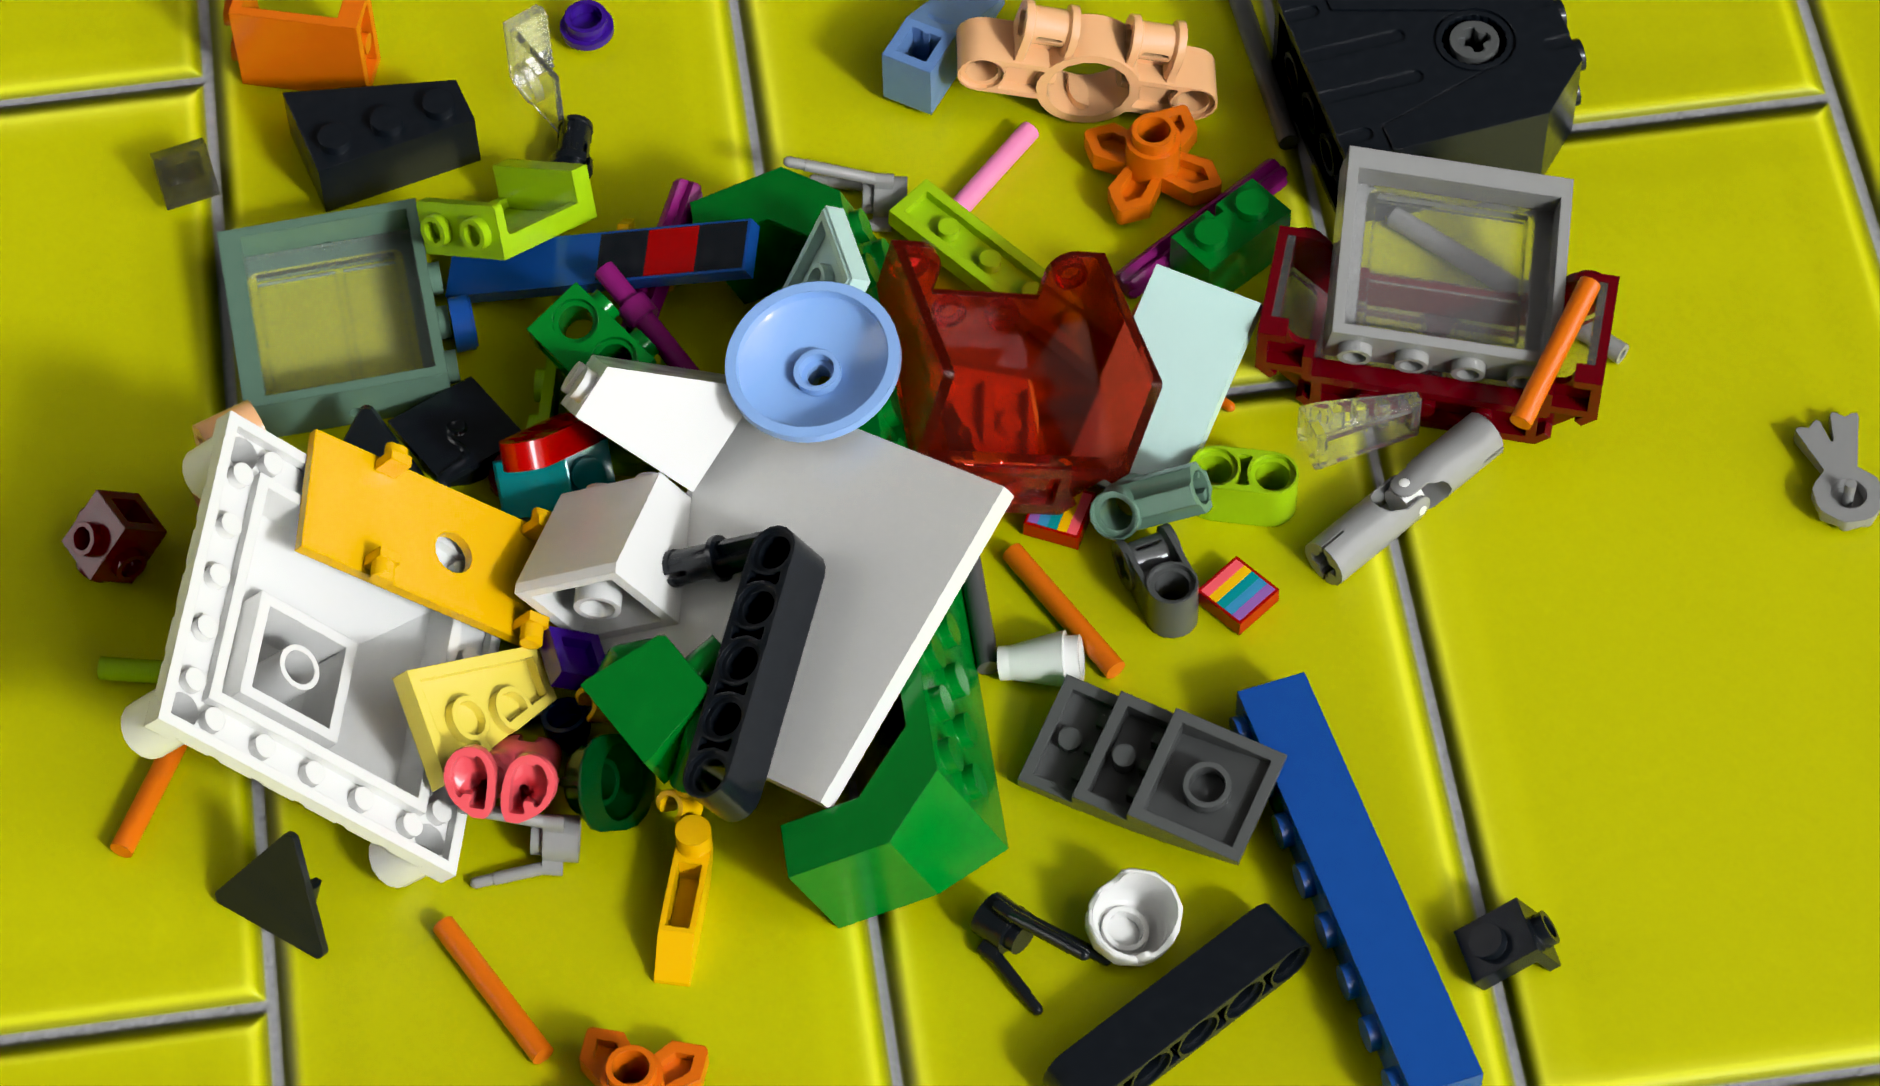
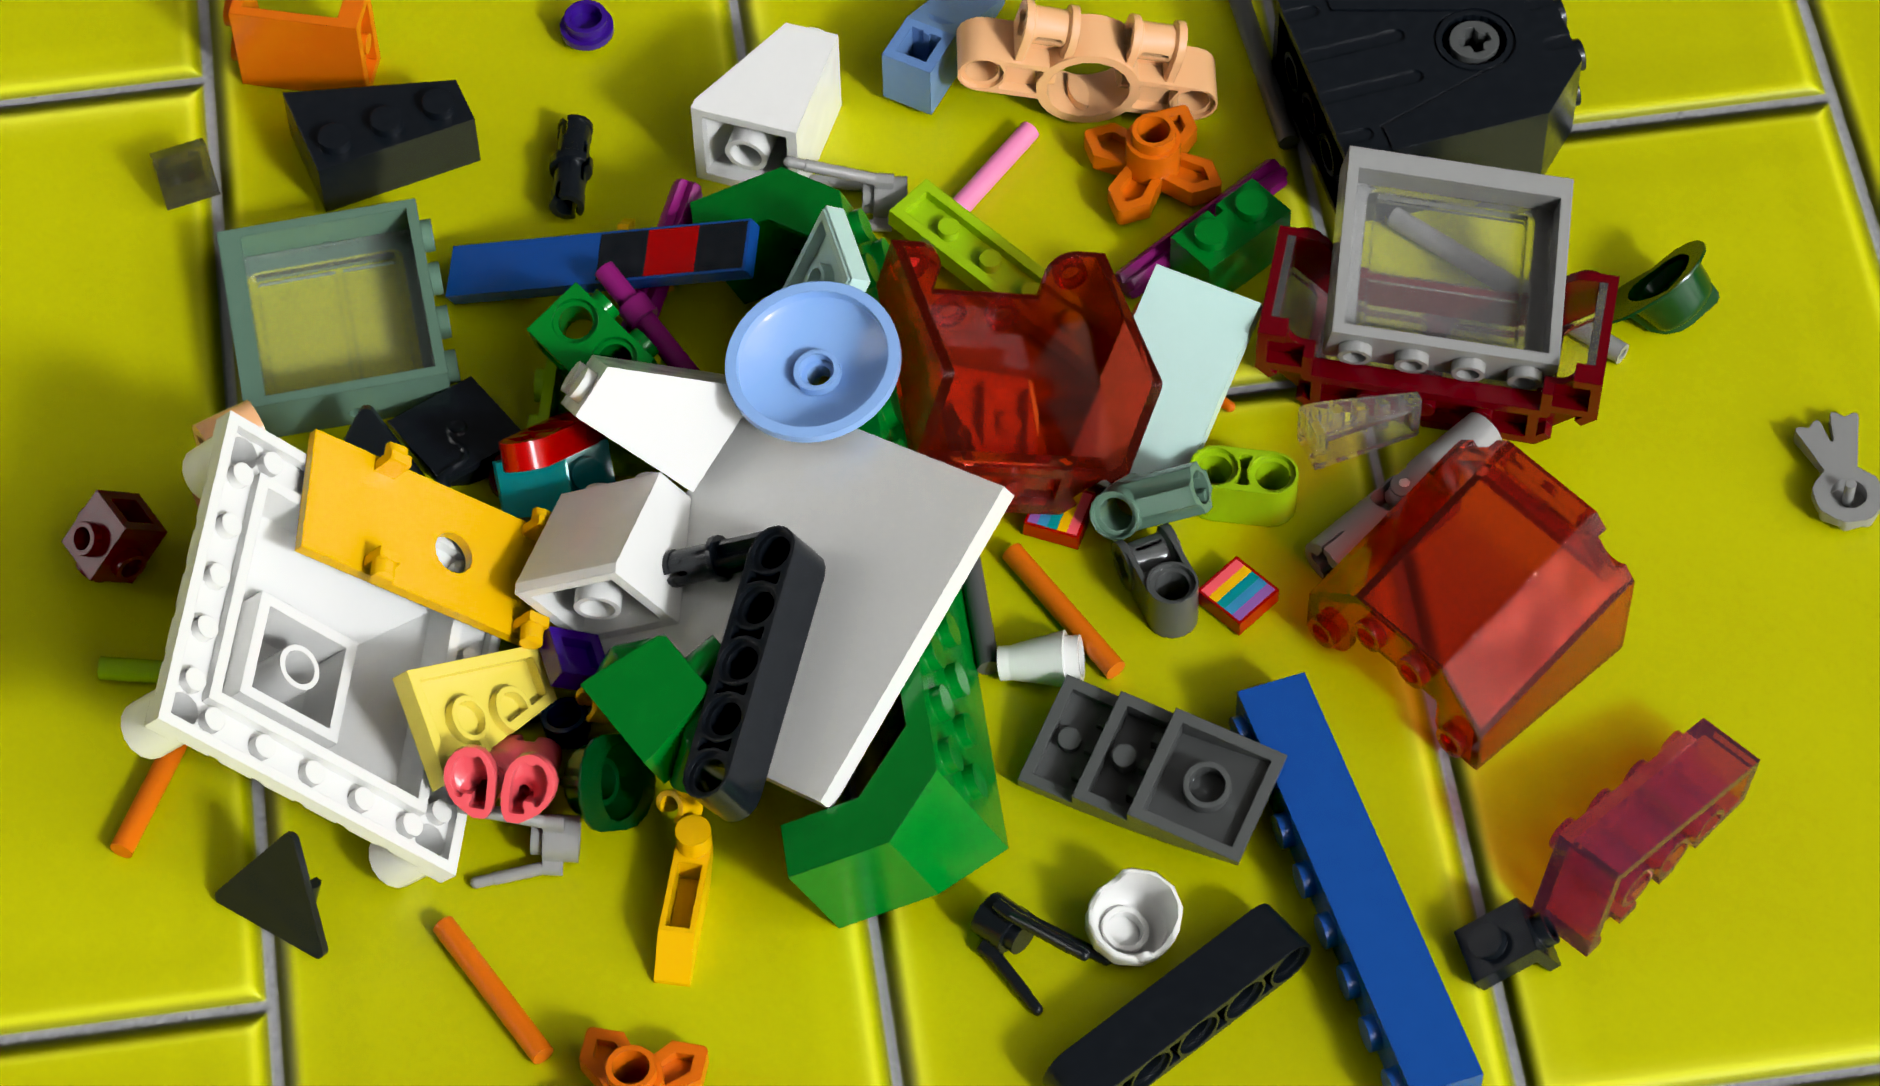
lime panel [416,159,597,260] -> none
blue tile [447,295,479,353] -> none
clear piece [503,4,564,132] -> none
orange bar [1510,276,1601,430] -> none
none -> white slope [691,22,842,186]
none -> clear red windscreen [1306,440,1635,771]
none -> clear pink wedge [1531,718,1760,957]
none -> dark green piece [1598,240,1720,334]

